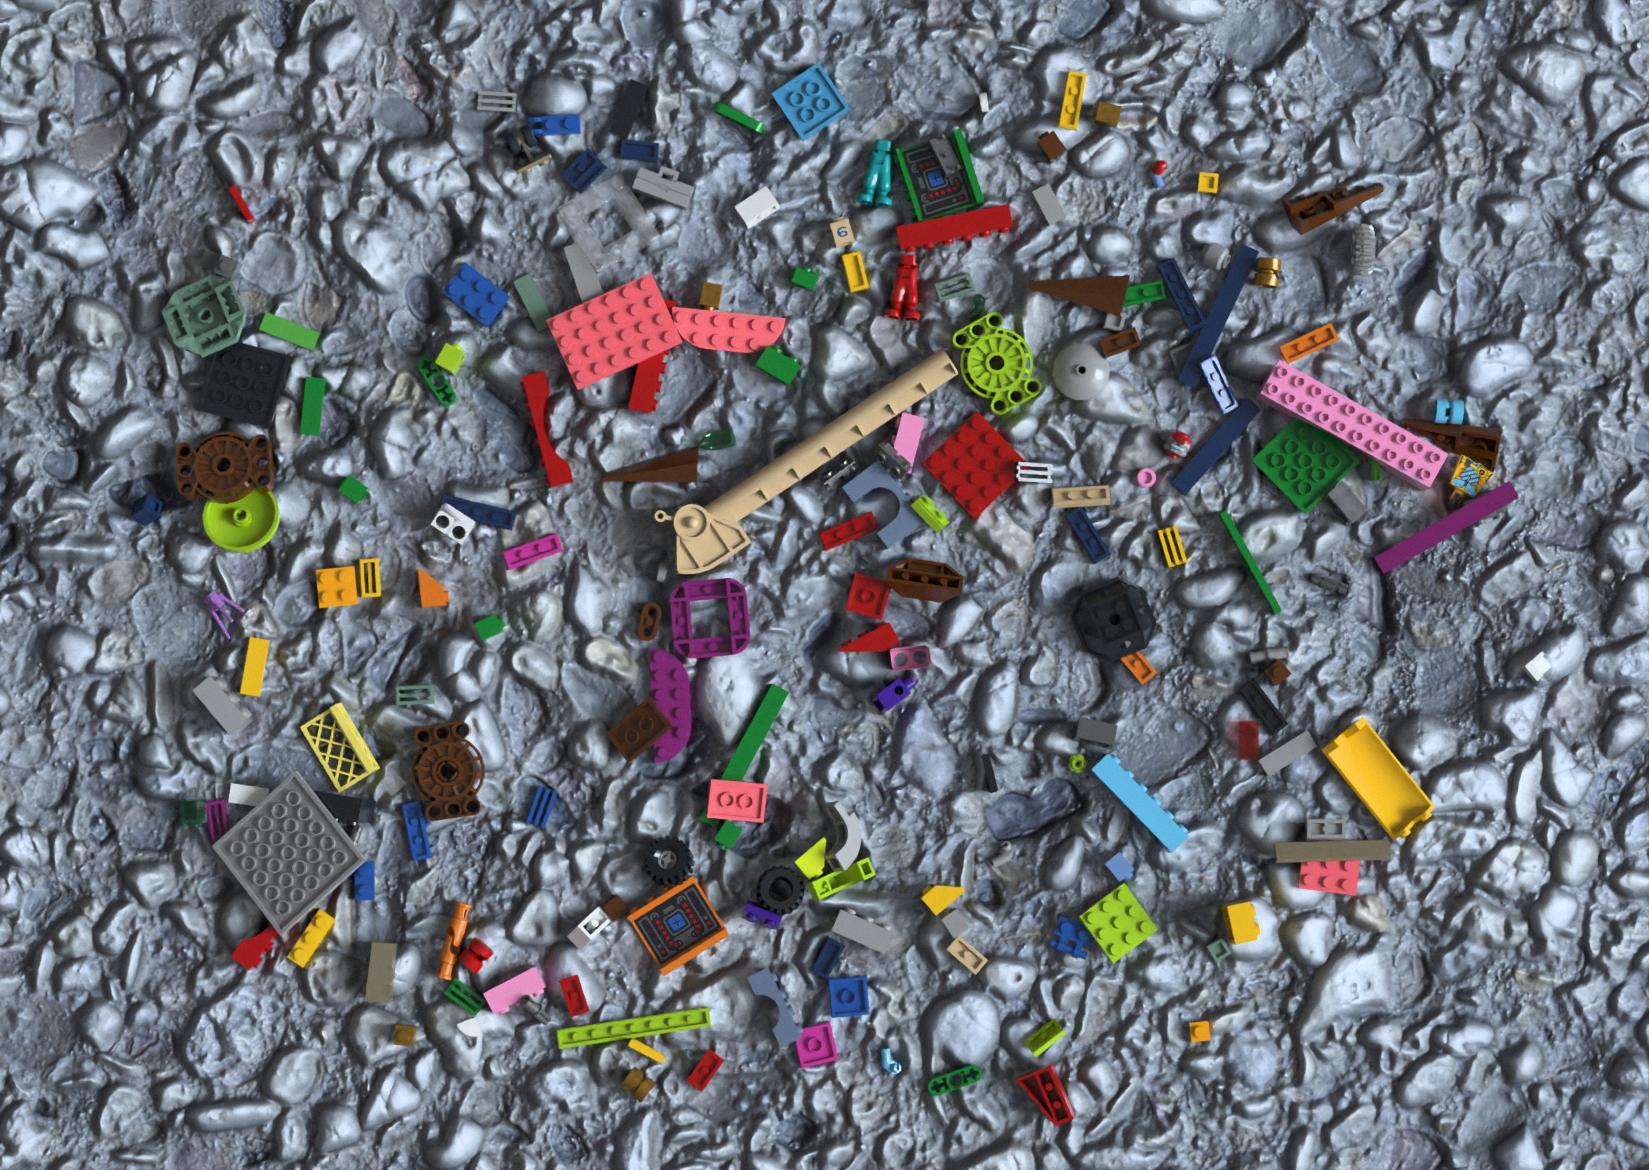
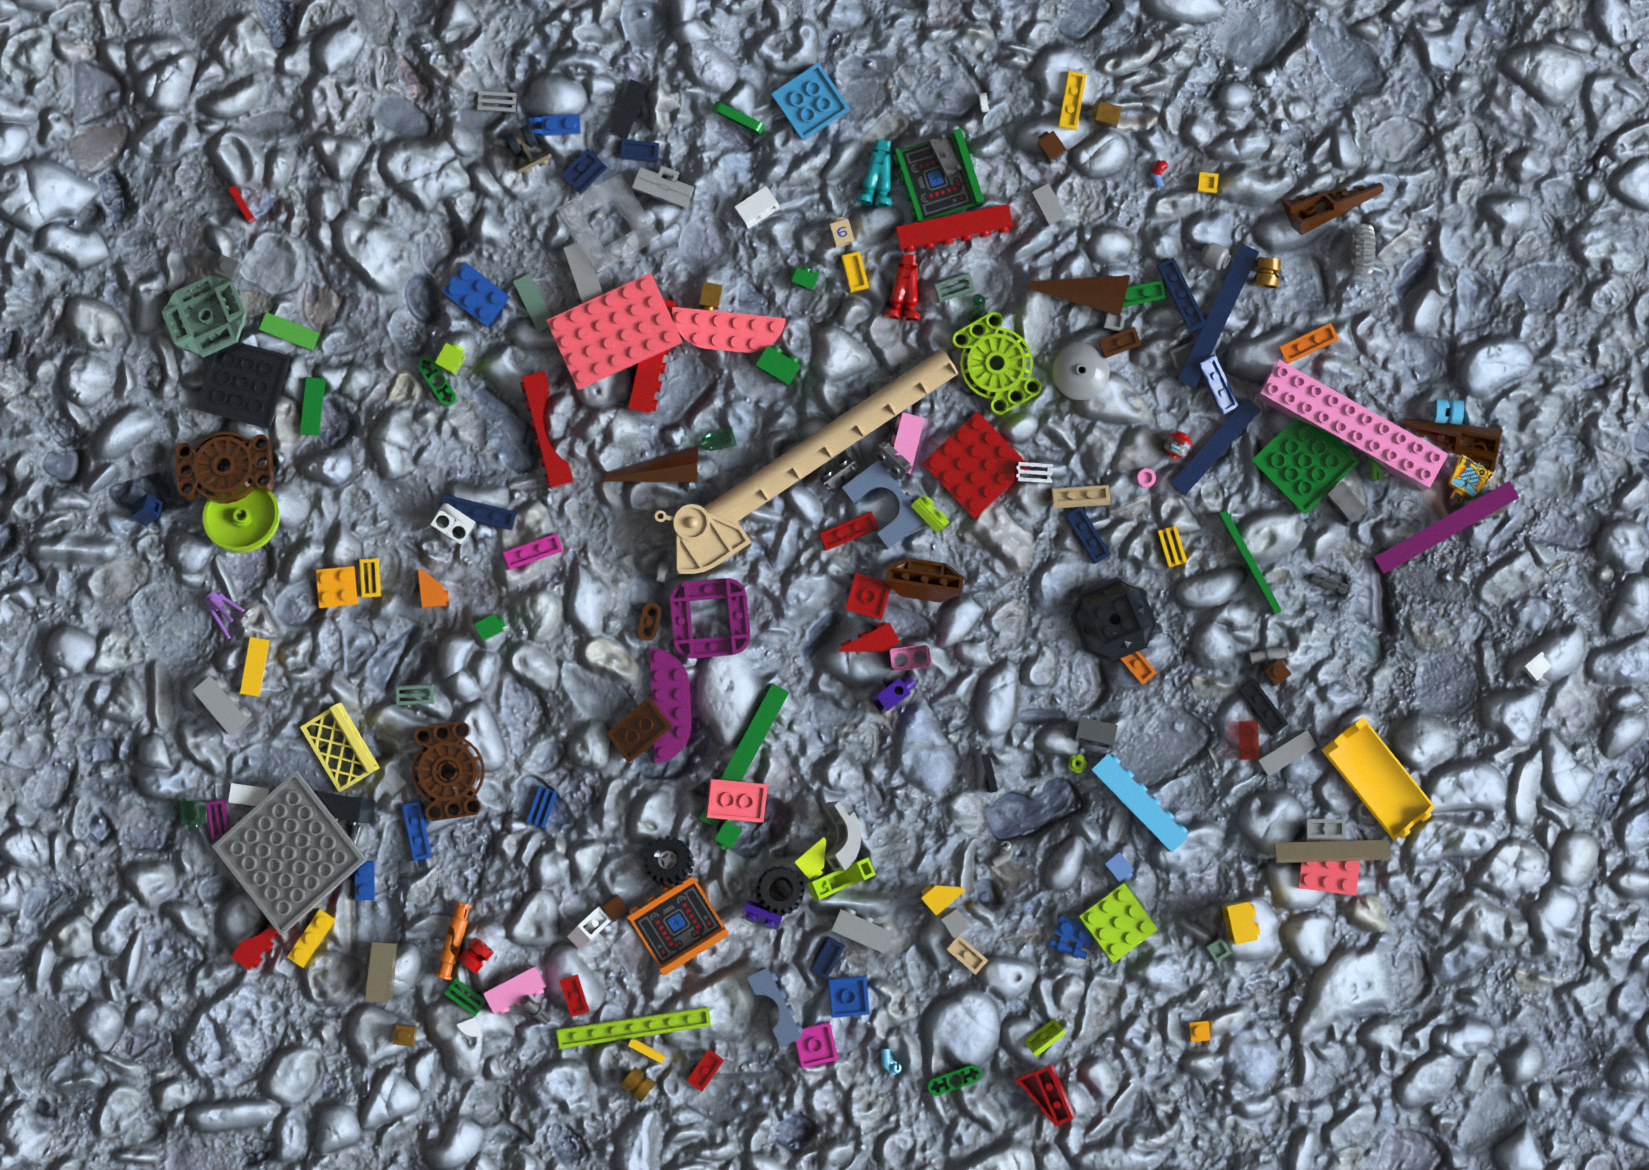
green brick [338,475,370,505] -> none

